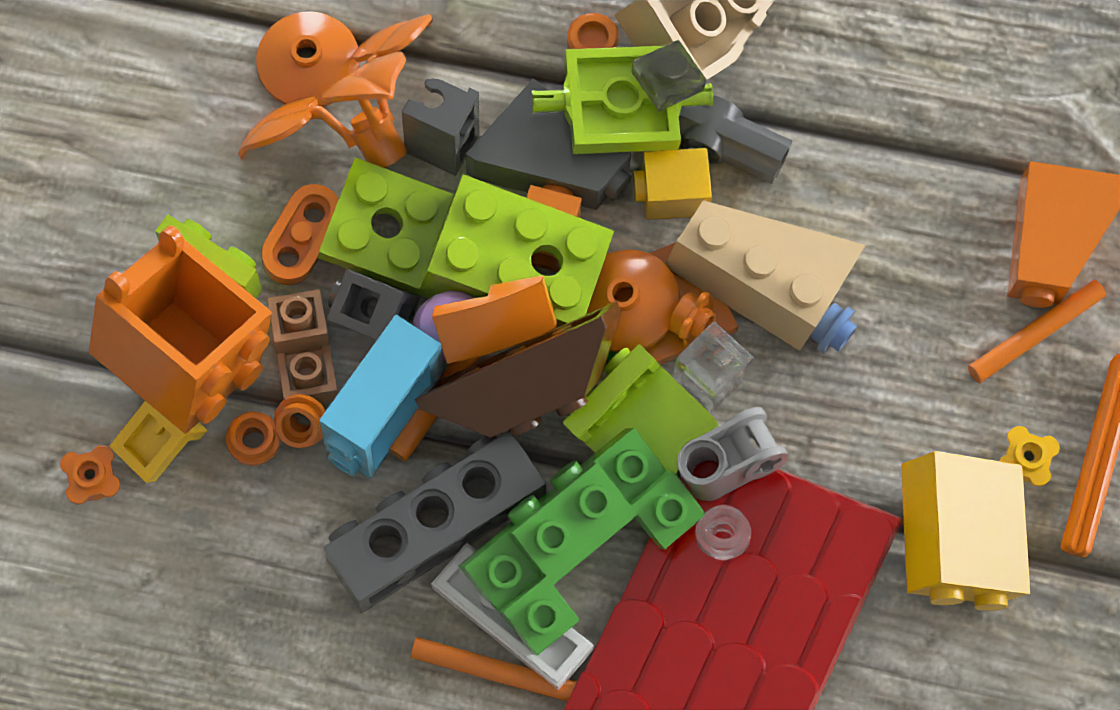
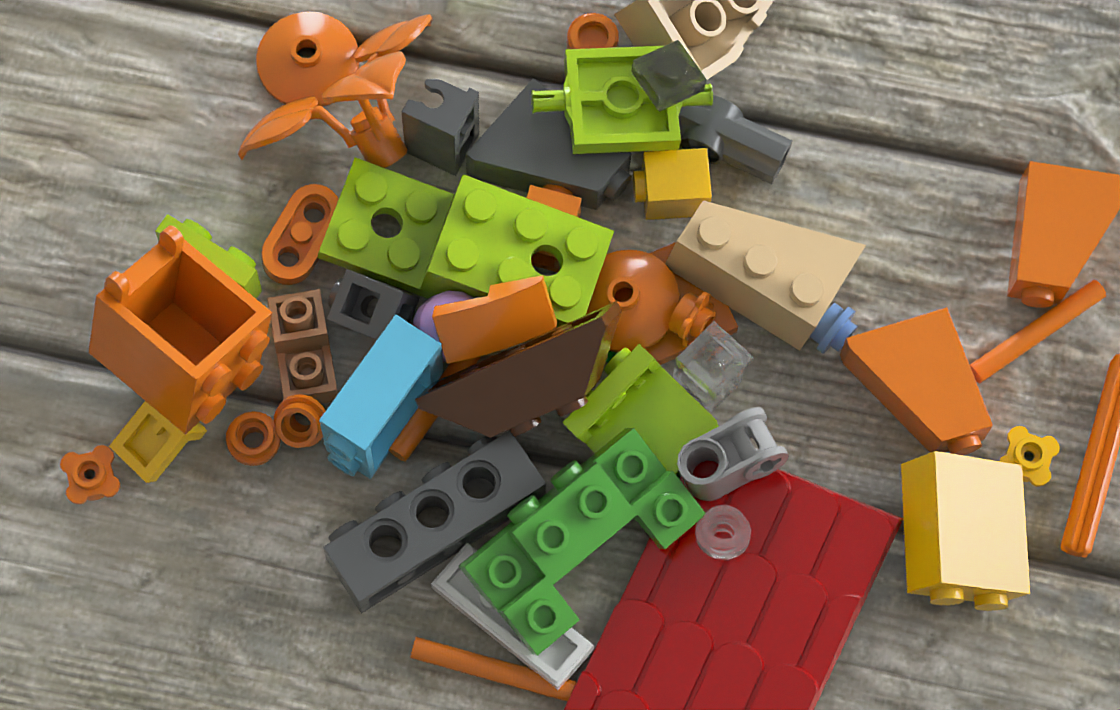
none -> orange slope [839,307,993,456]

